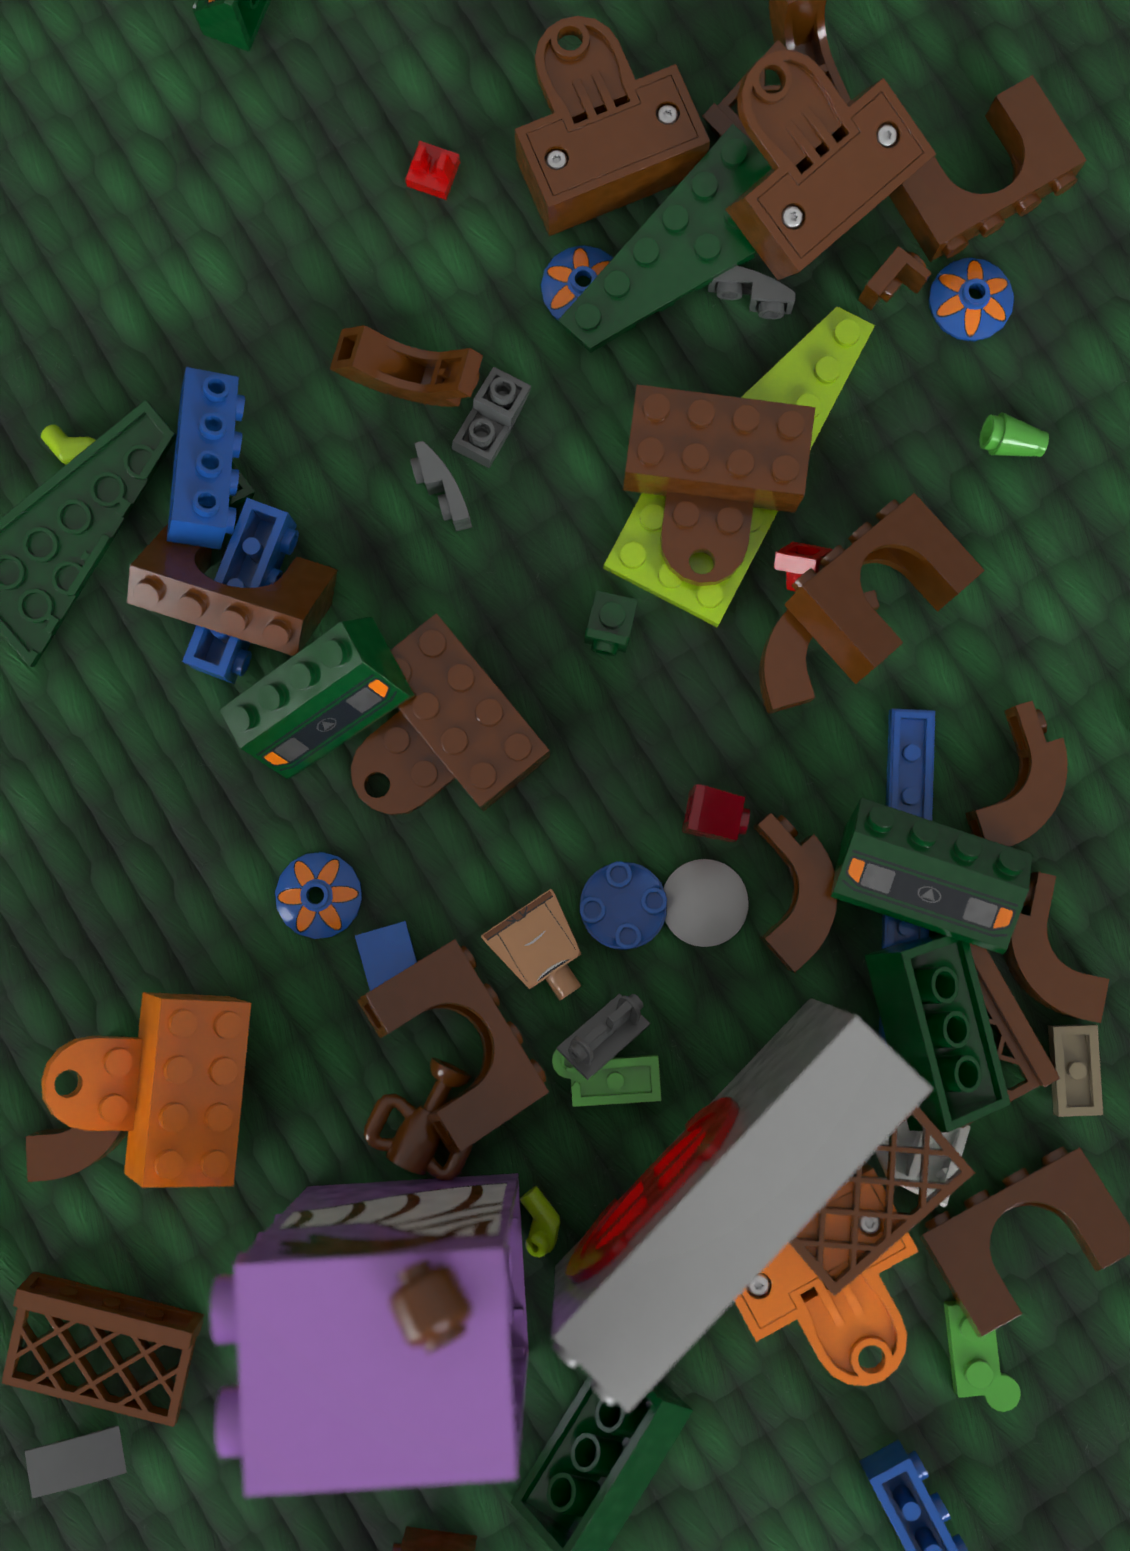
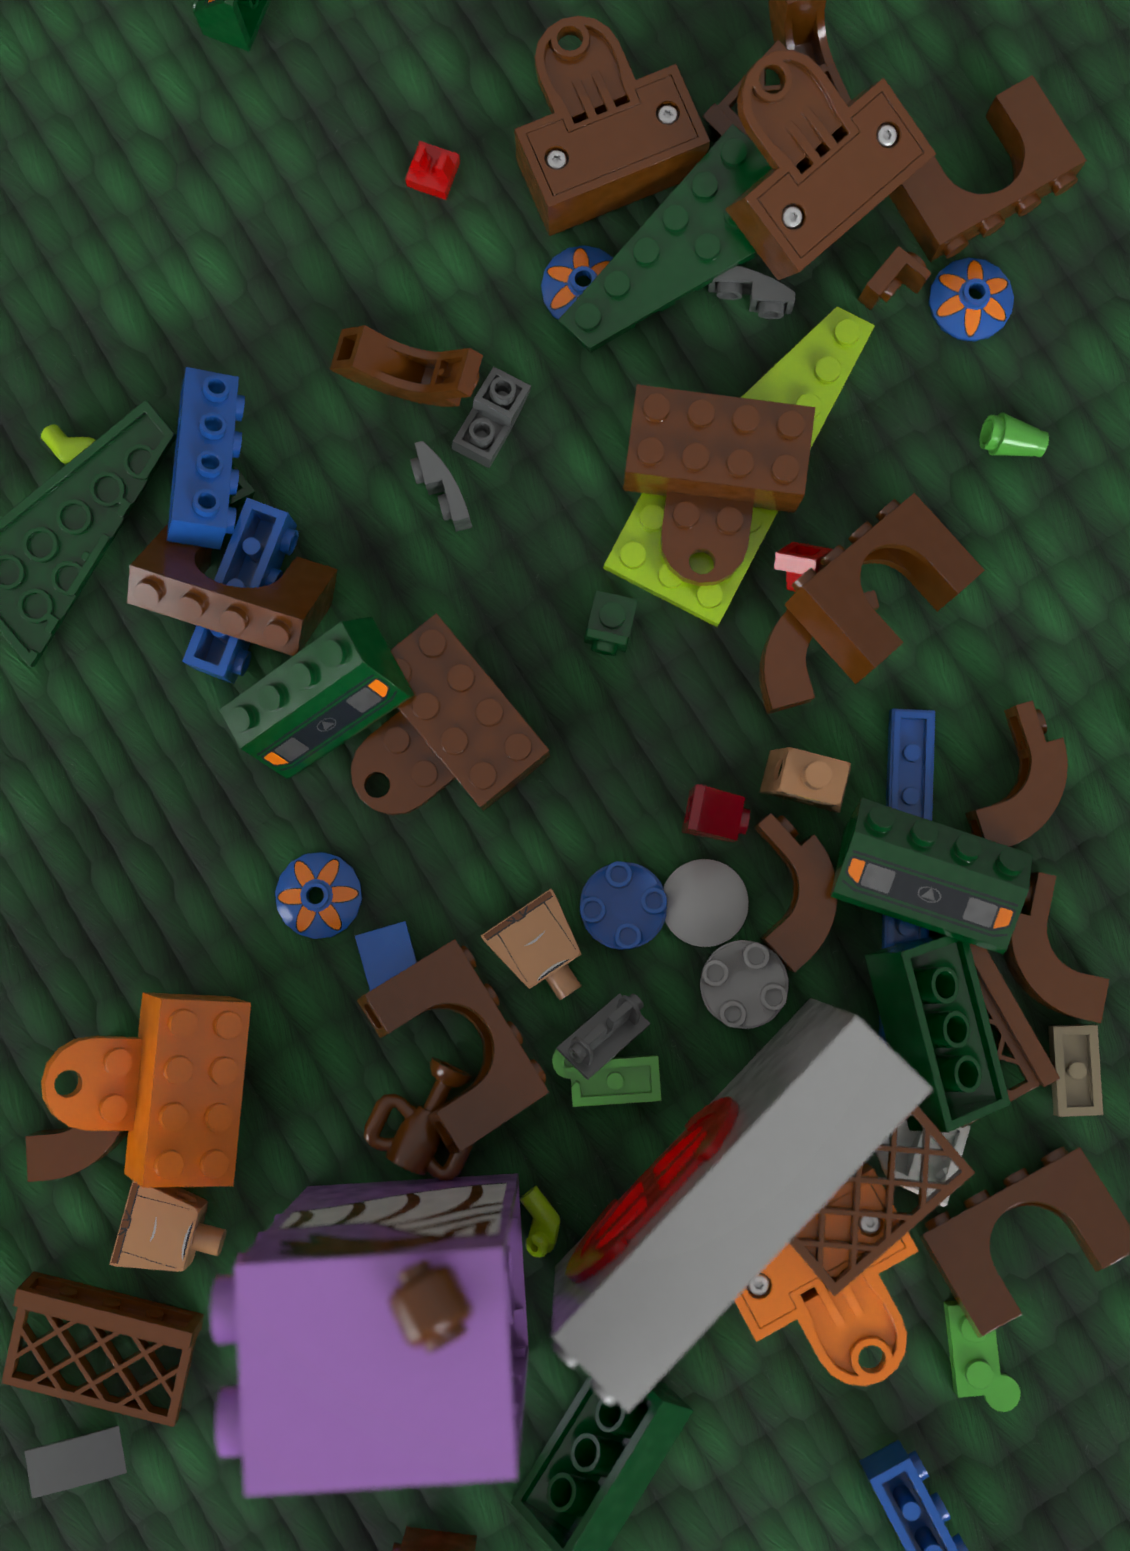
none -> medium nougat torso [109,1181,226,1272]
none -> light grey dish [700,940,789,1029]
none -> medium nougat torso [759,747,851,813]

